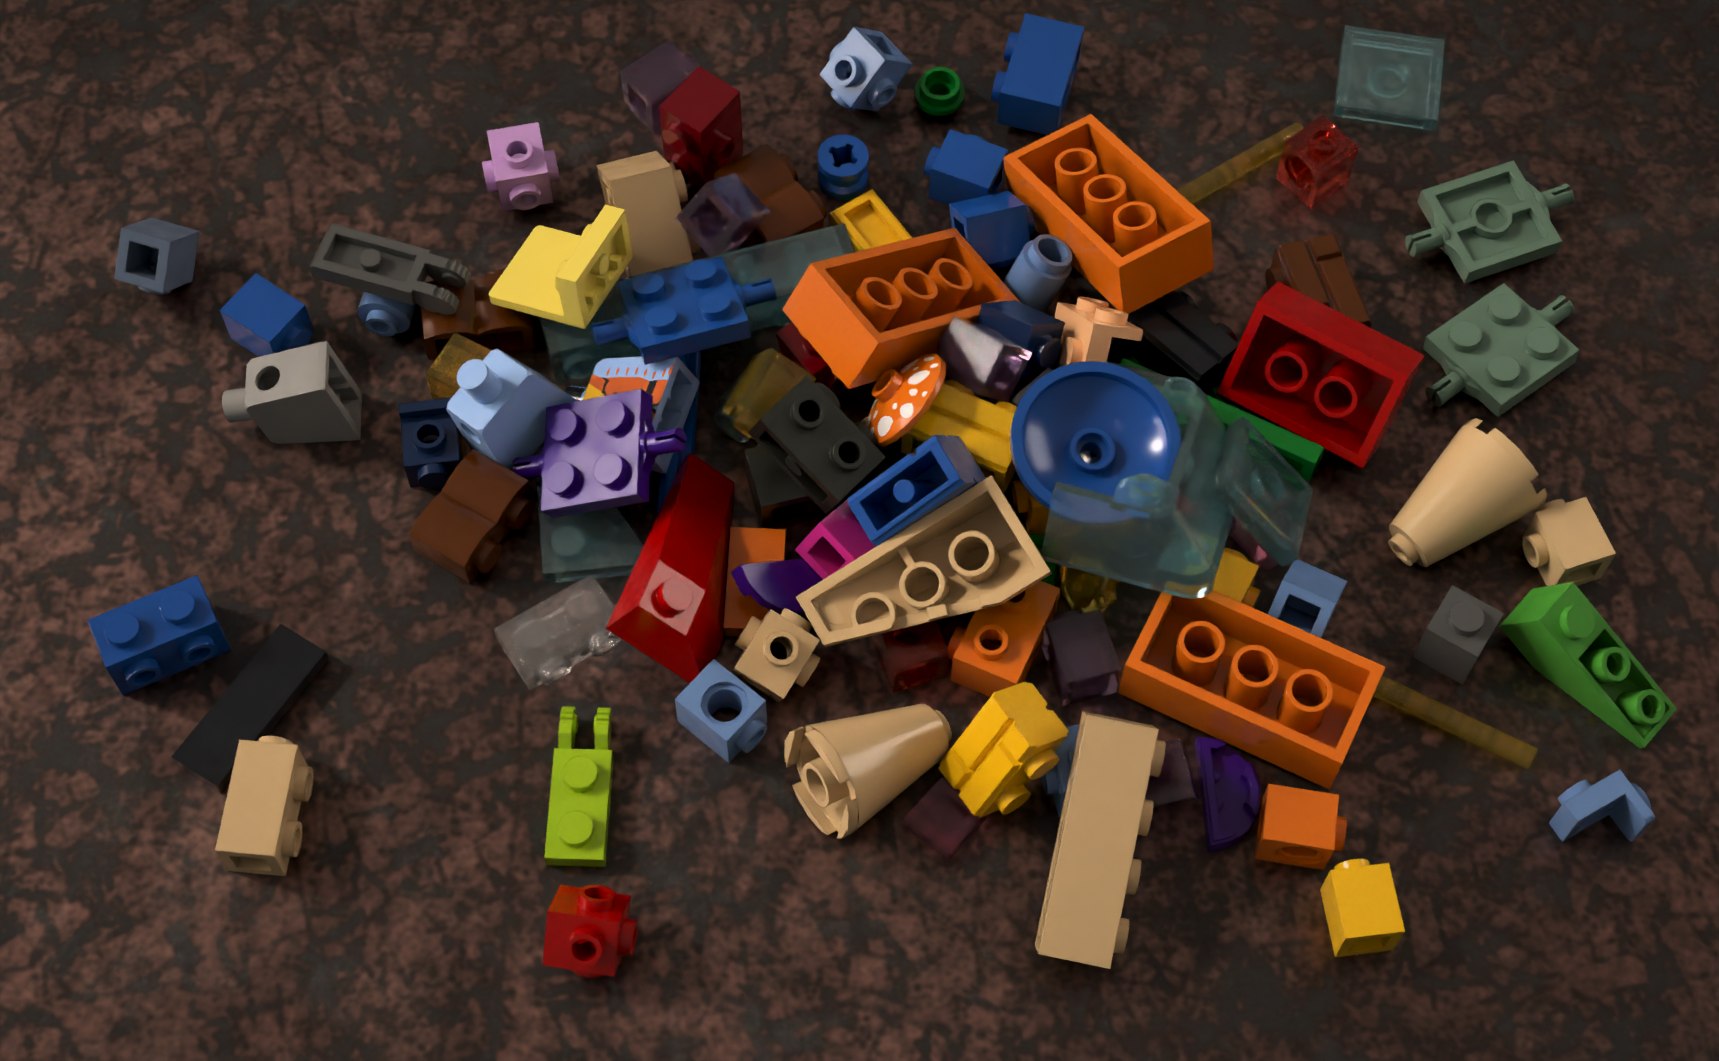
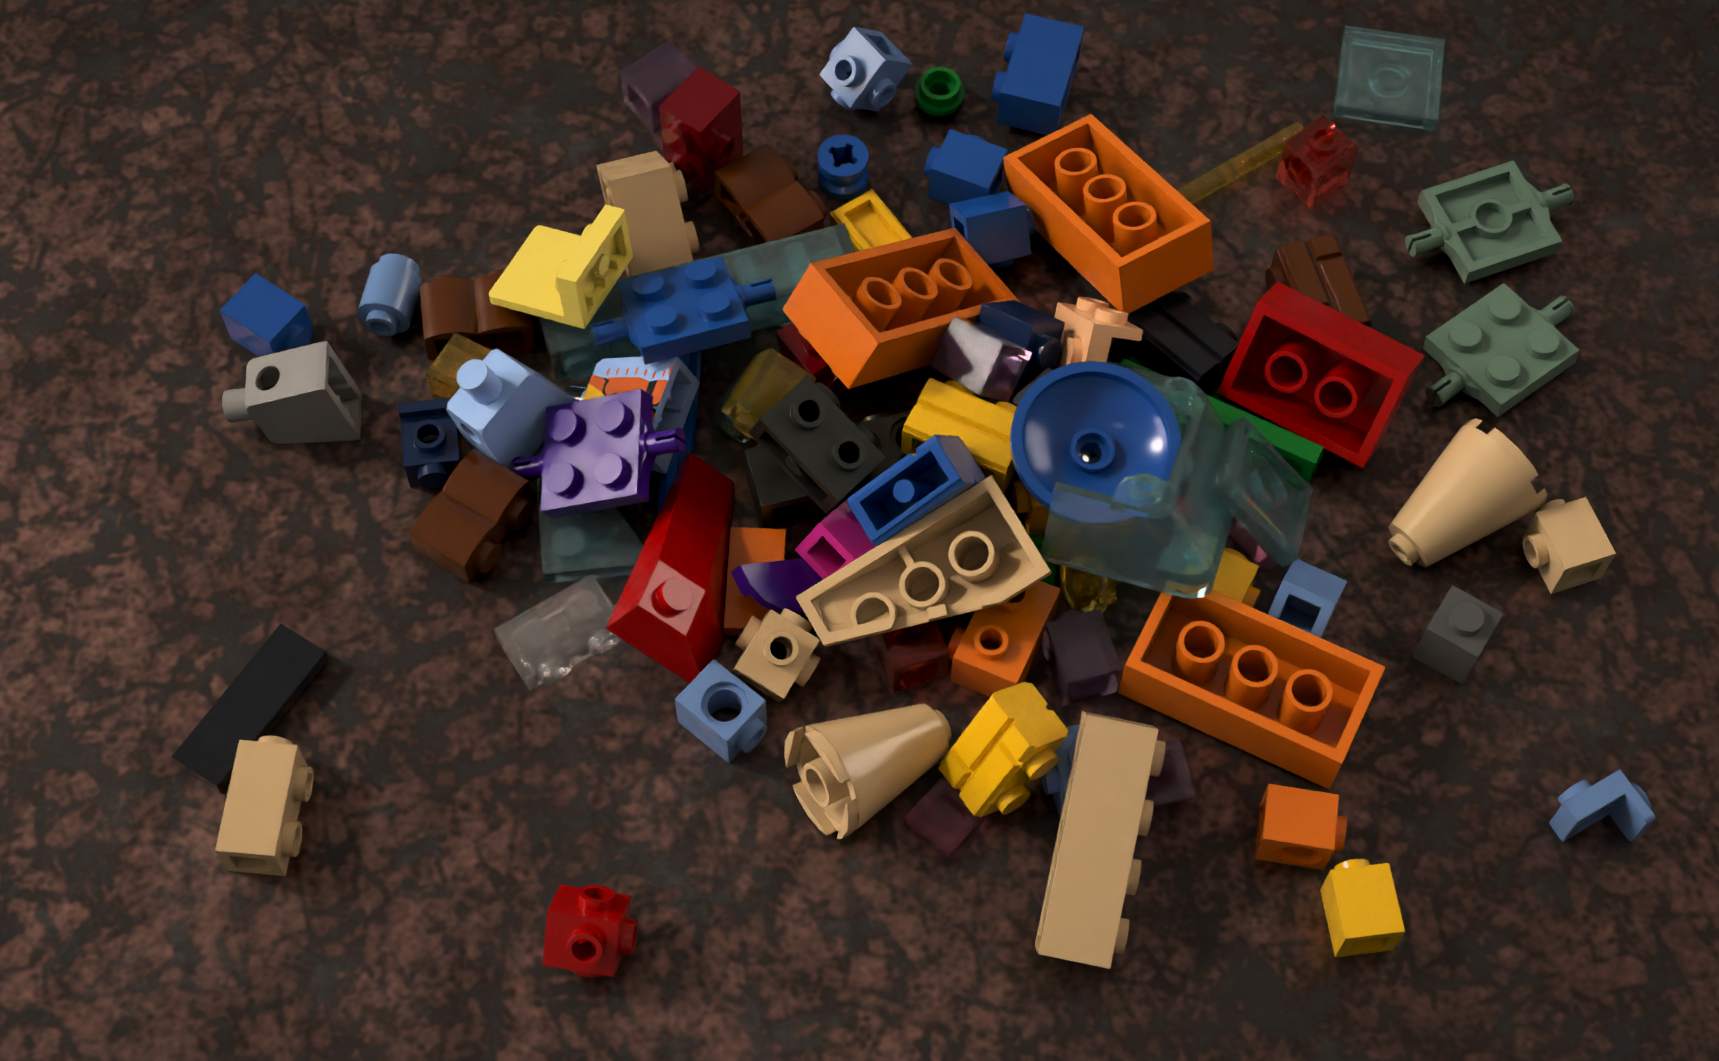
blue brick [87,575,231,695] -> none
sand blue brick [114,217,200,295] -> none
dark grey hinge [309,223,472,316] -> none
lavender brick [482,122,560,211] -> none
lime hinge [544,706,614,867] -> none
brick [675,173,771,258] -> none
orange dish [866,353,946,447] -> none
medium blue brick [1003,234,1072,312] -> none
dark purple tile [1195,736,1262,852] -> none
clear yellow bar [1373,675,1538,769] -> none
bright green slope [1499,582,1677,748] -> none

